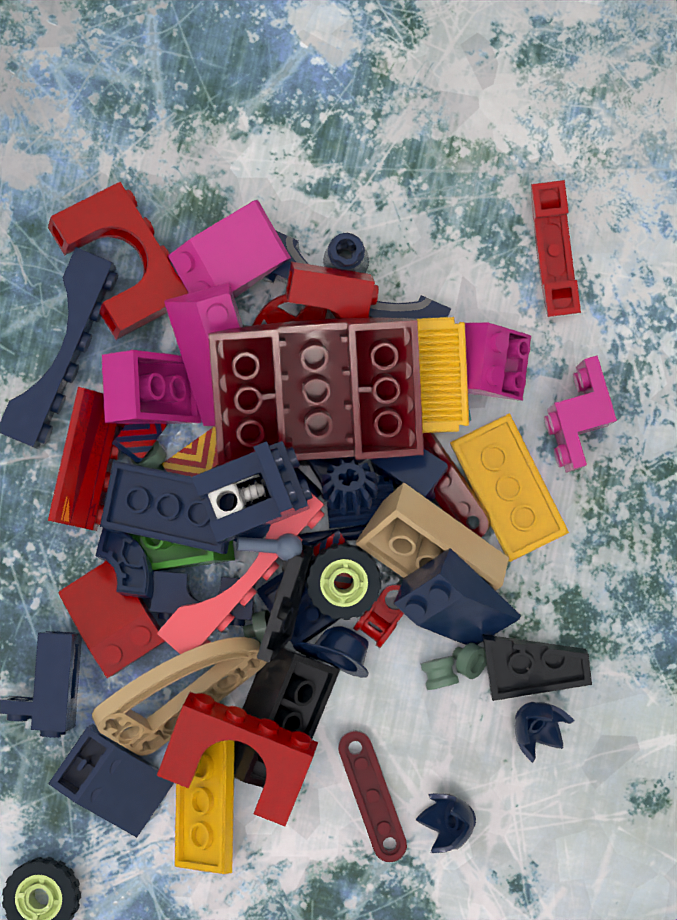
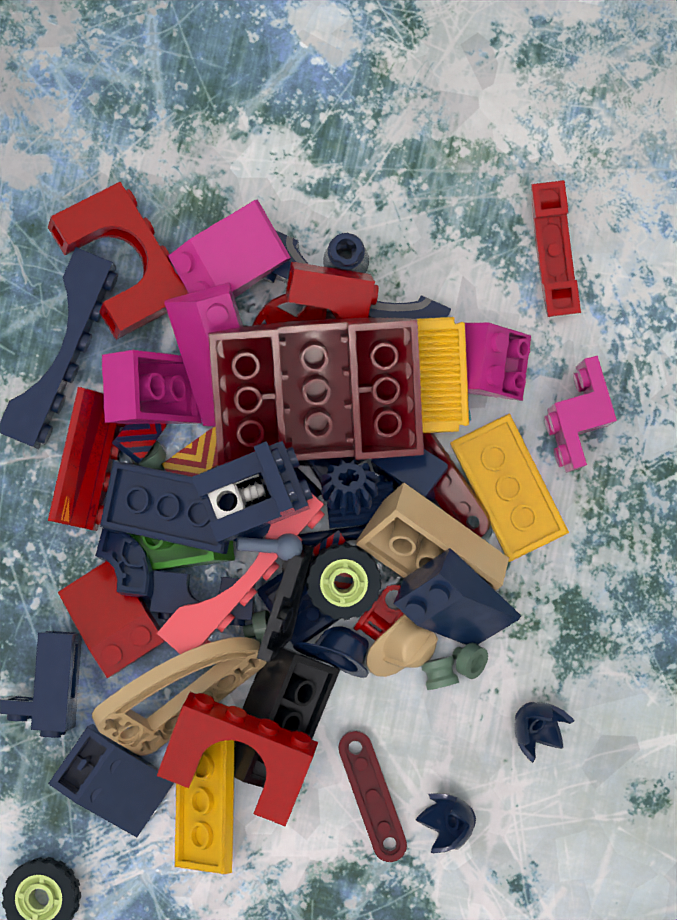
black wing [482,634,592,701] -> none
none -> tan piece [366,614,438,677]

